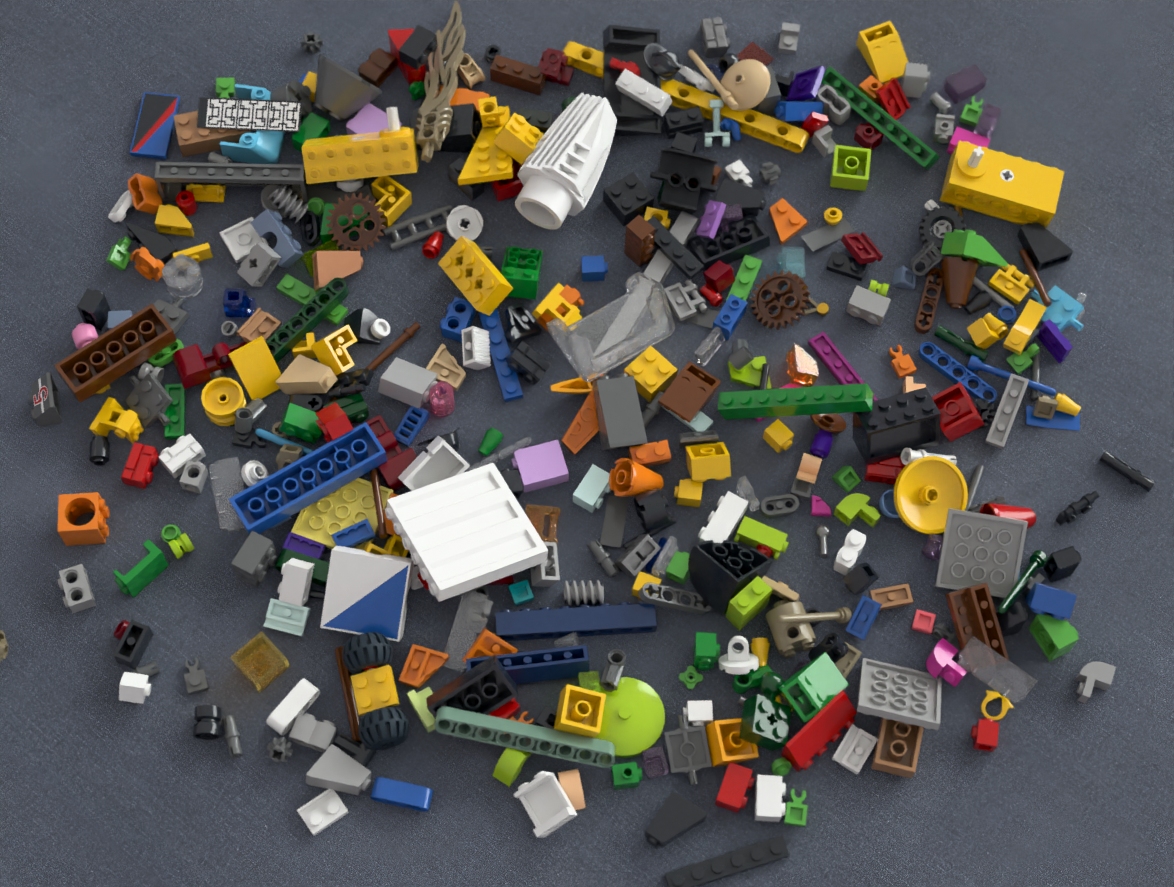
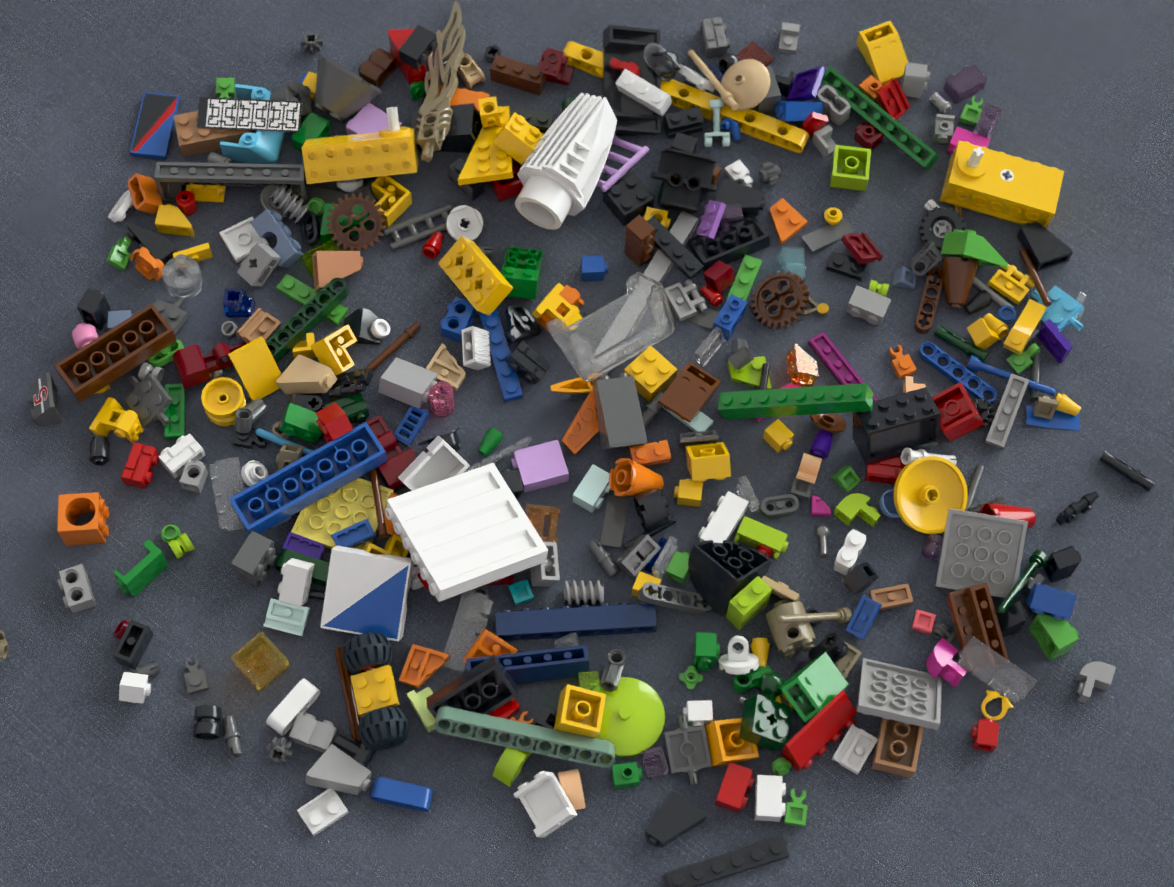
none -> lavender bar [596,134,649,192]

